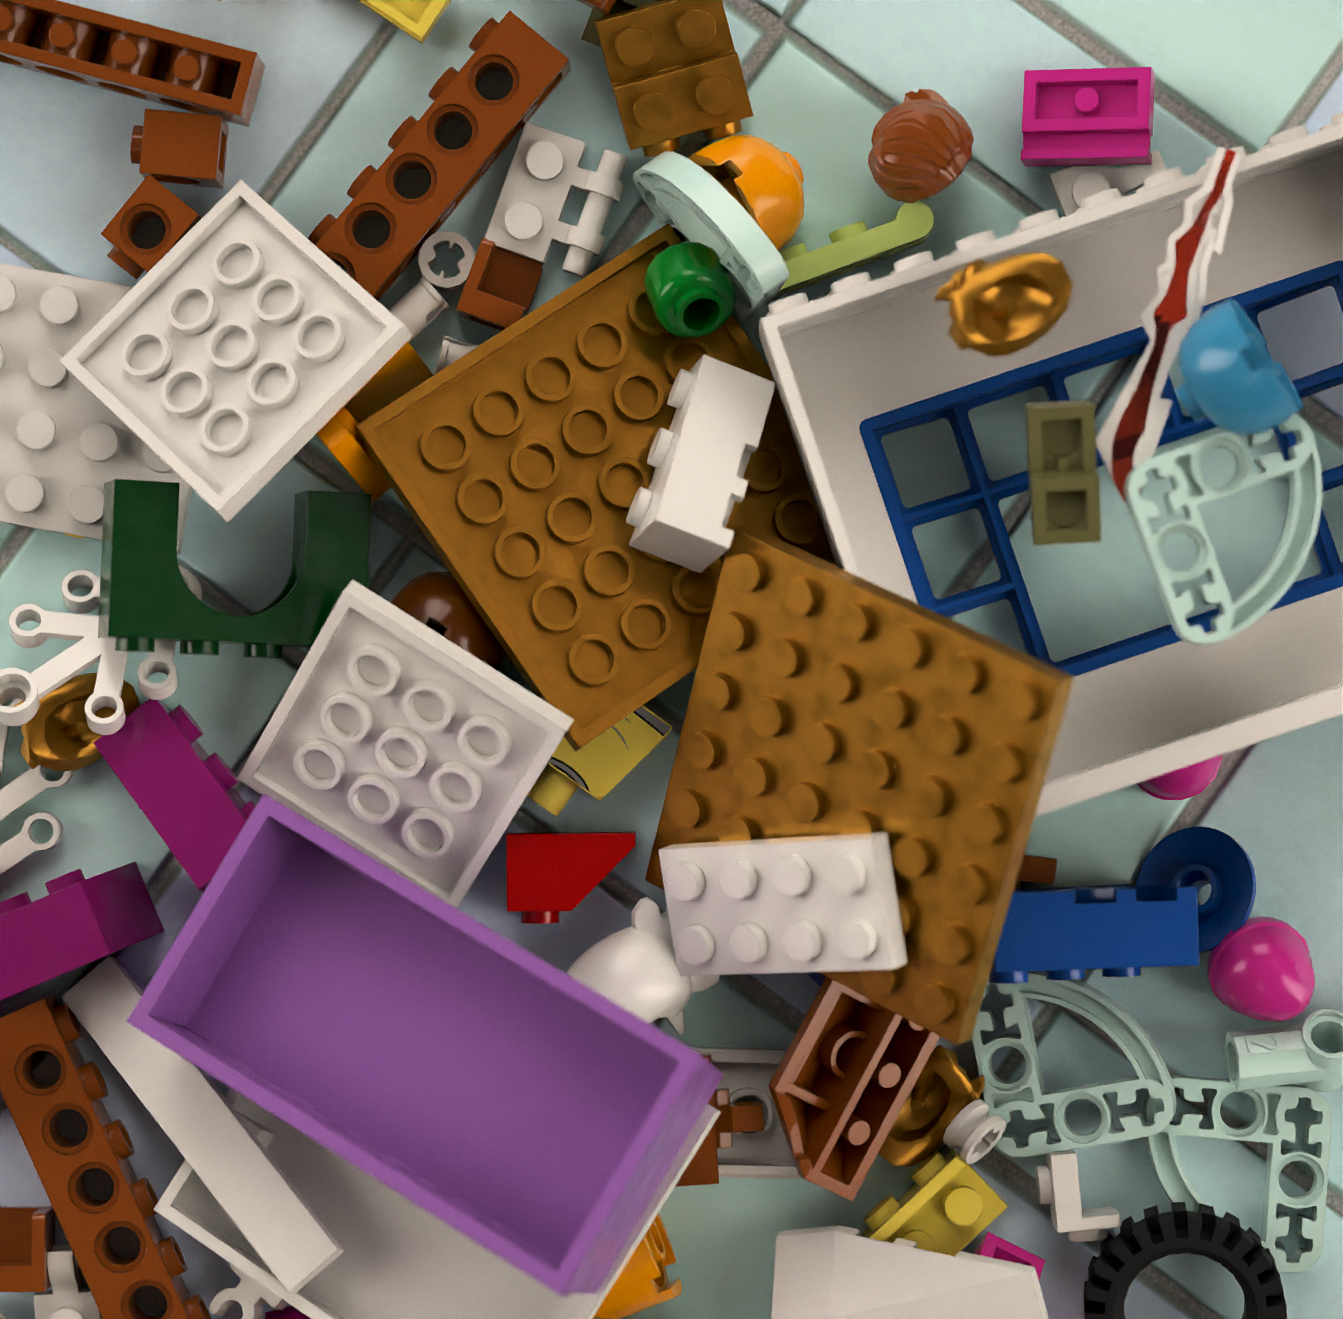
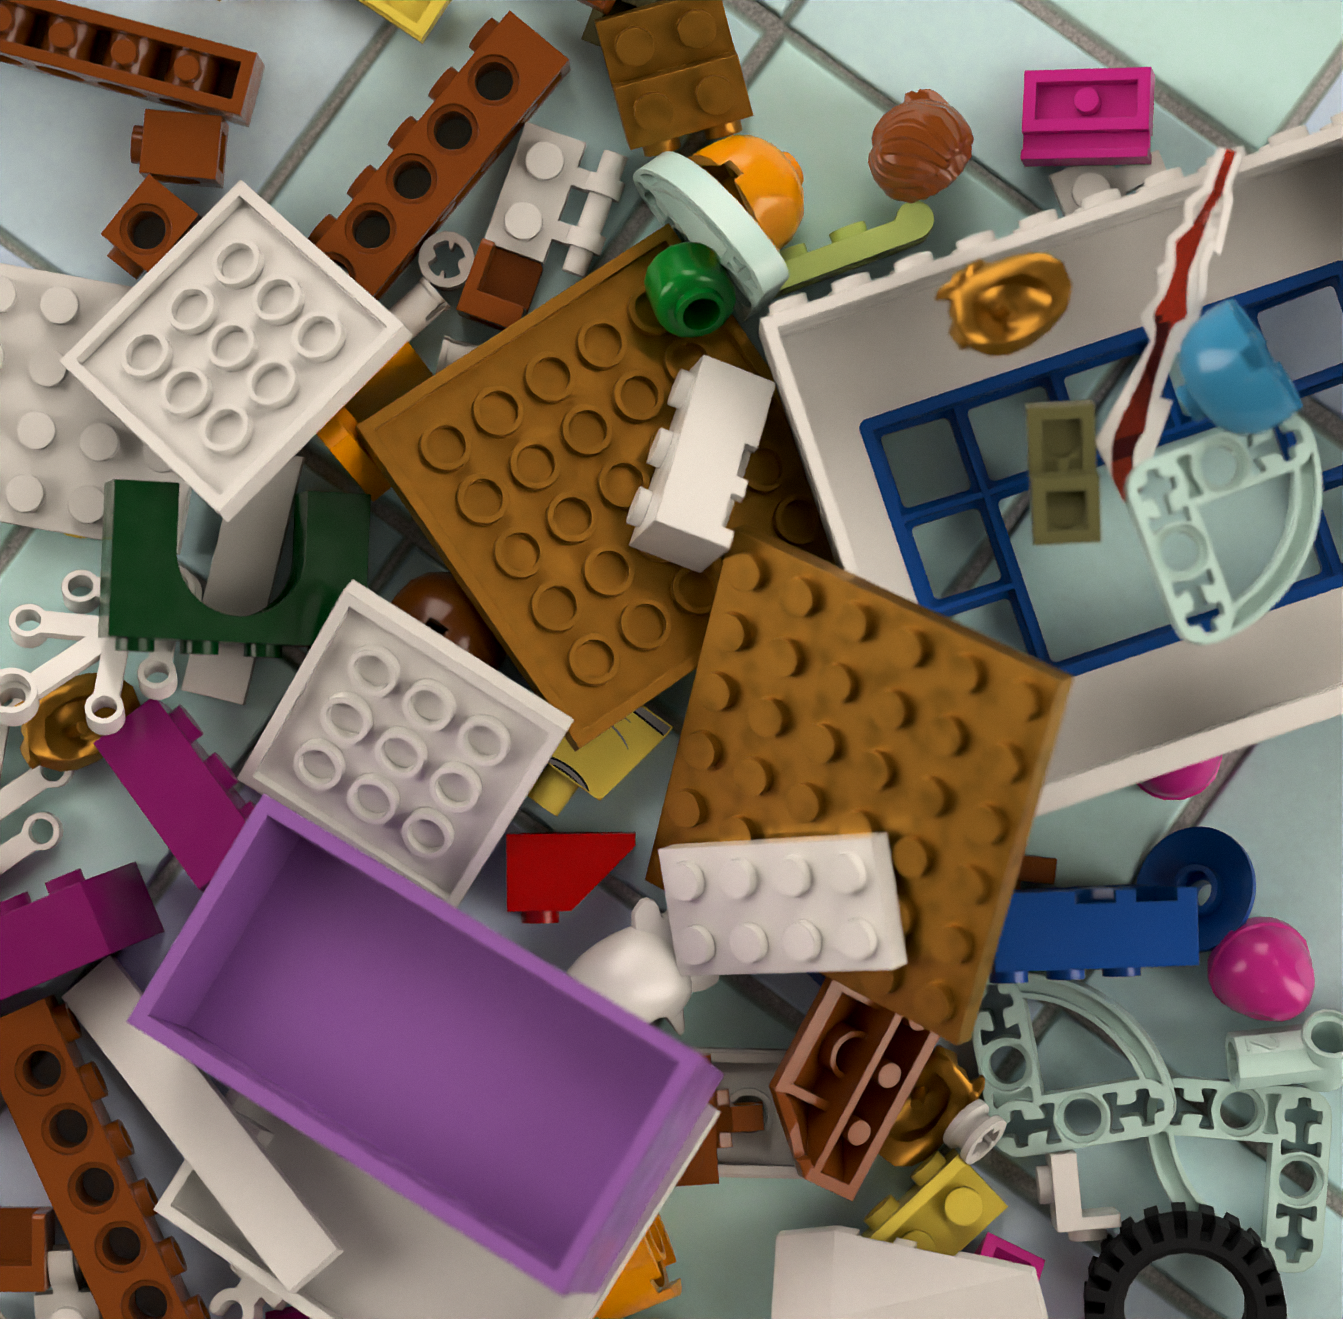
none -> white tile [181,455,305,705]

